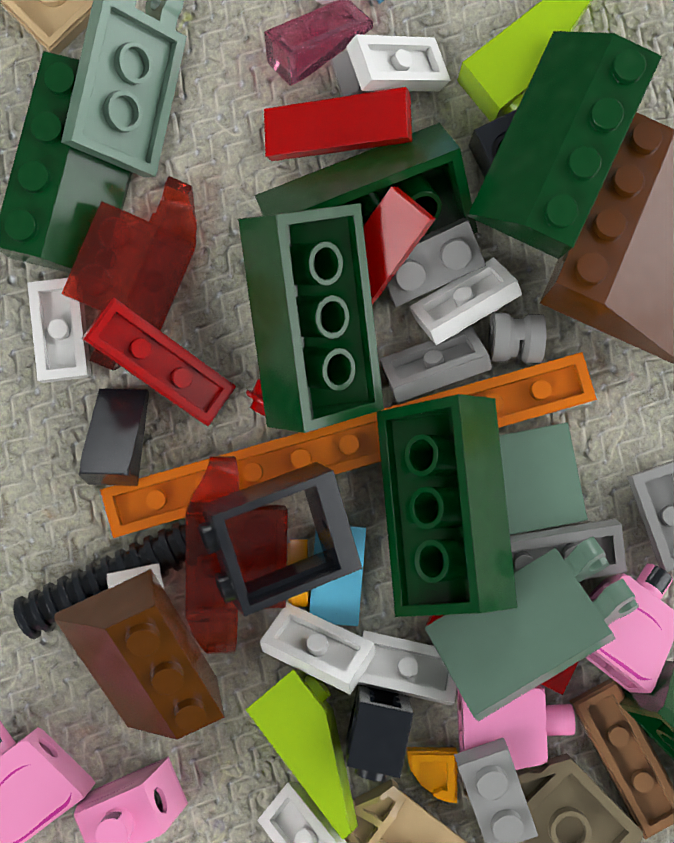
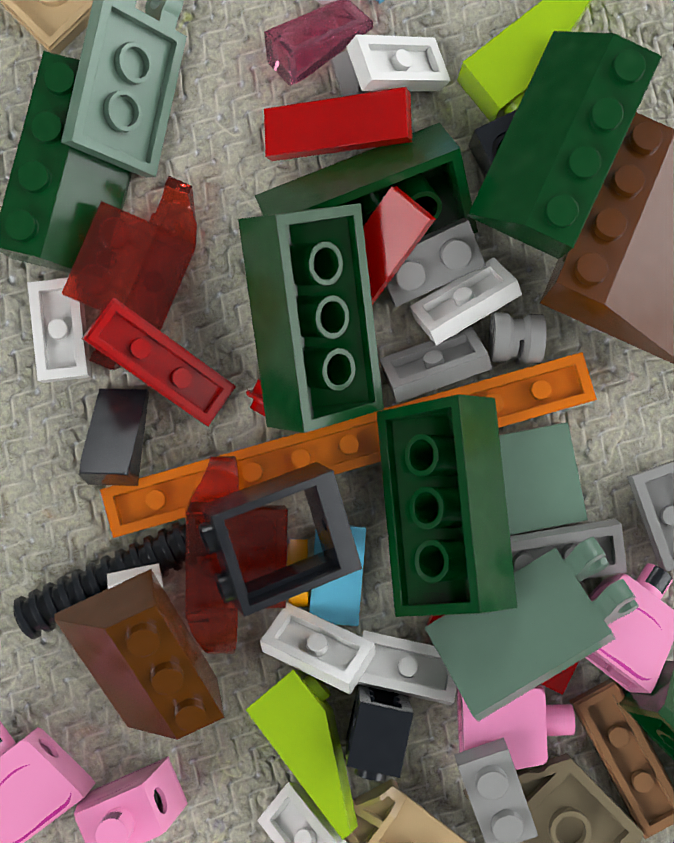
light orange tile [406,747,458,803] -> none

